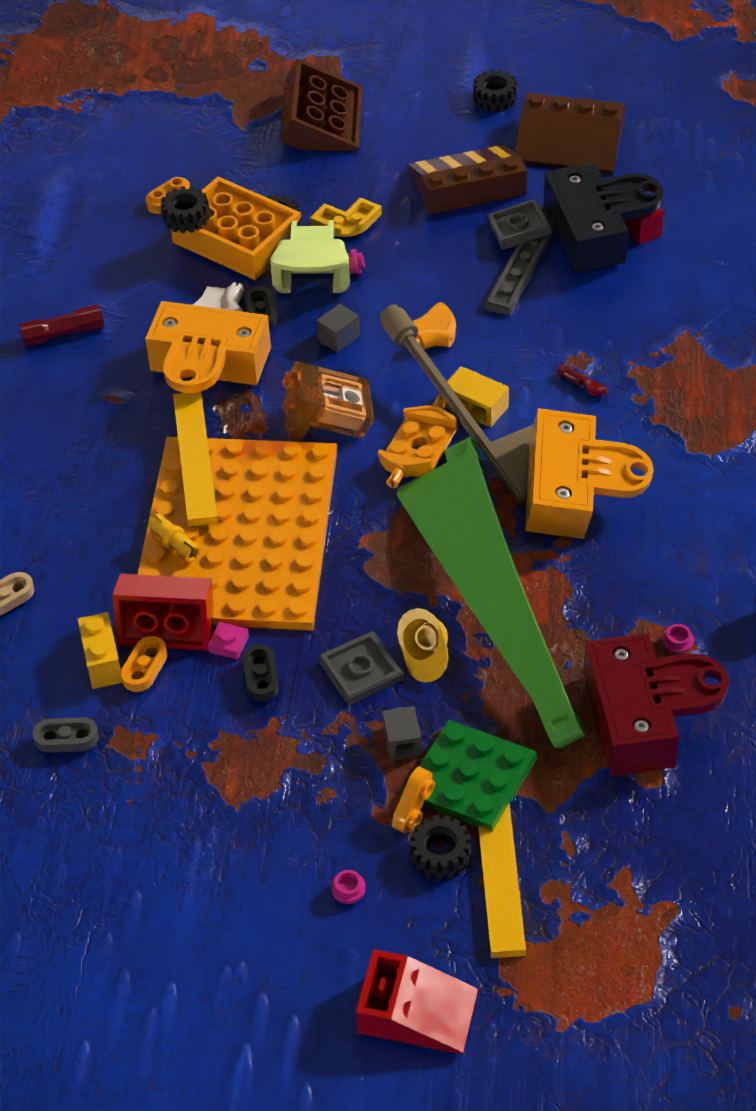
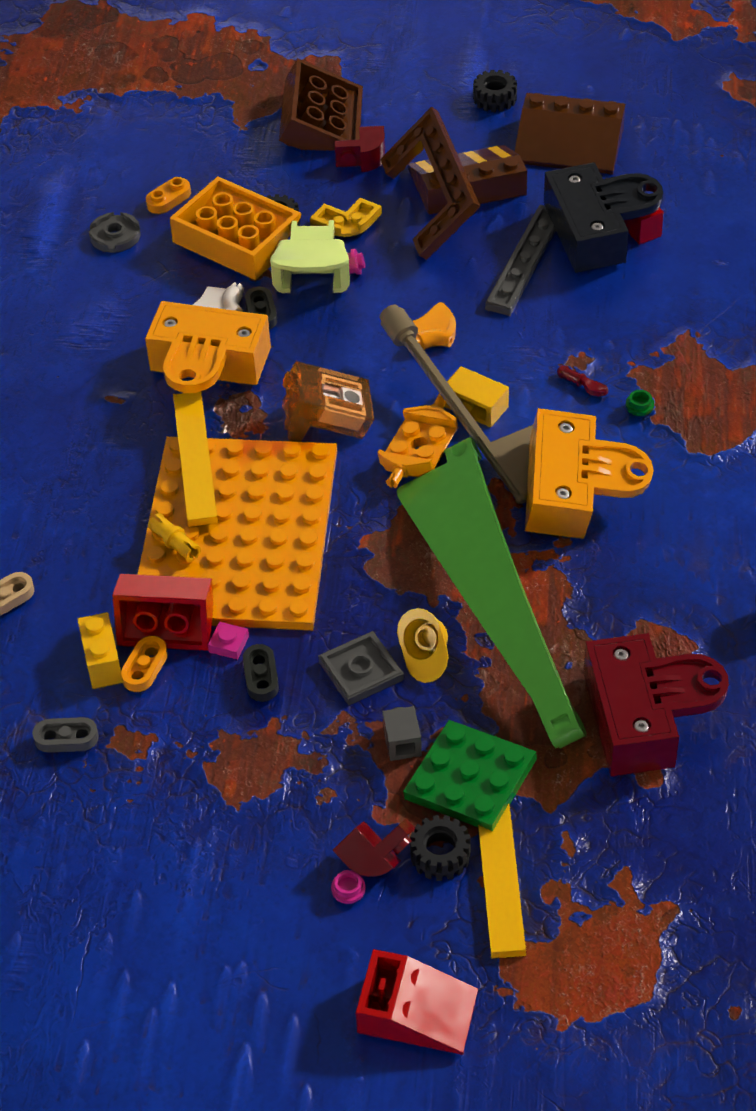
dark red axle [19,304,105,347] -> none
black tyre [161,187,210,233] -> none
dark grey brick [317,303,360,353] -> none
light orange plate [392,767,435,834] -> none
dark grey tile [487,199,552,250] -> none
dark pink plate [662,624,694,654] -> none
none -> dark grey tile [89,212,141,253]
none -> dark red brick [333,819,415,877]
none -> dark red brick [335,126,385,172]
none -> reddish brown plate [380,107,481,260]
none -> green plate [626,390,654,416]

